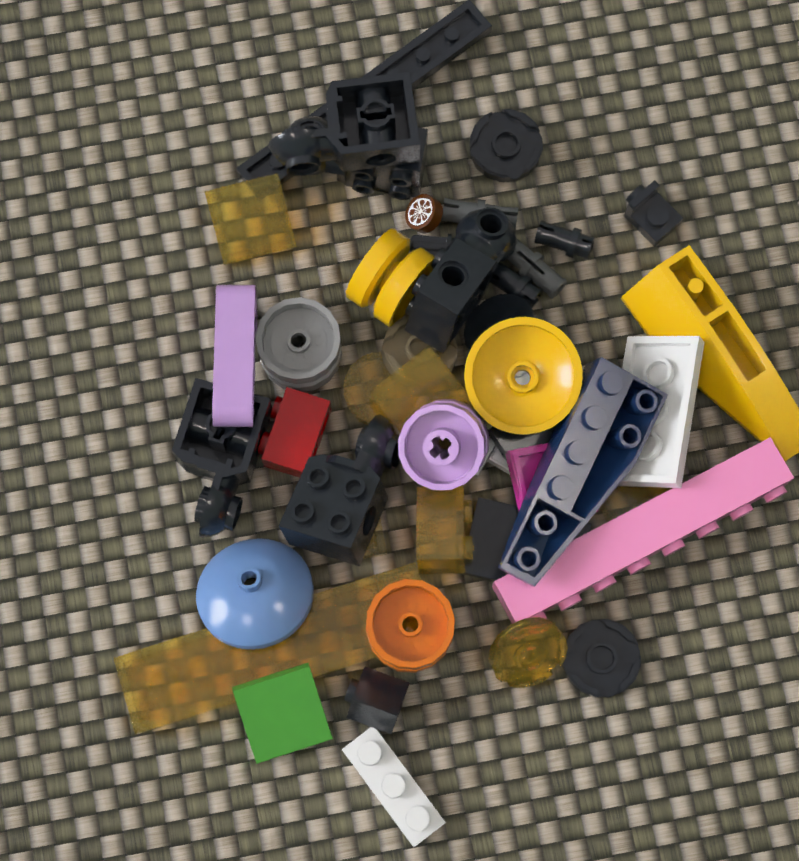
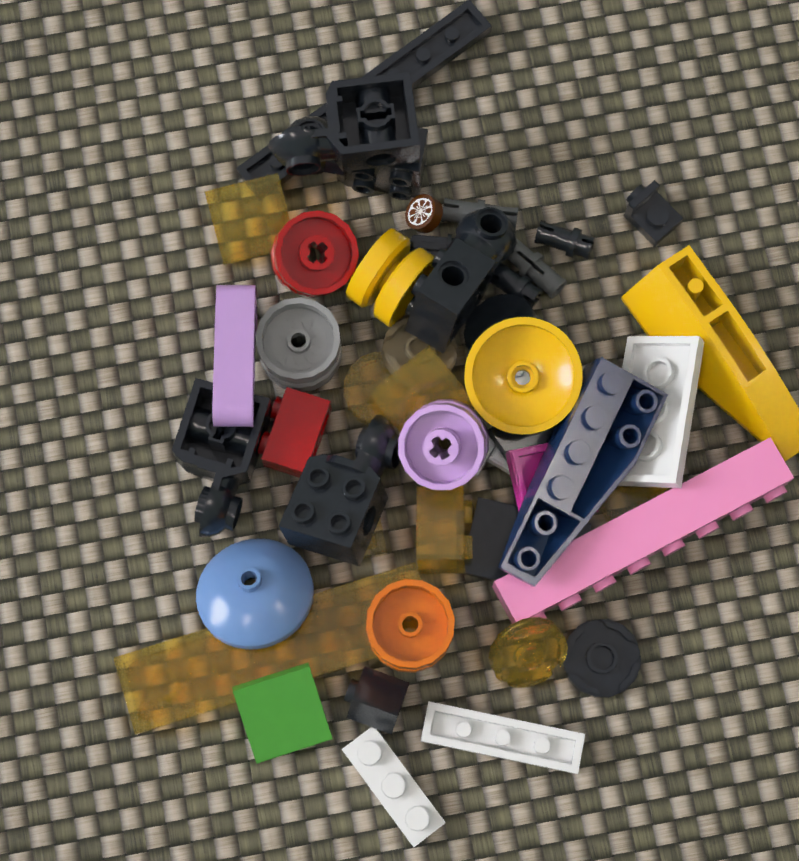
black tile [469,109,543,182] -> none
none -> red wheel [270,210,359,297]
none -> white plate [420,701,585,774]

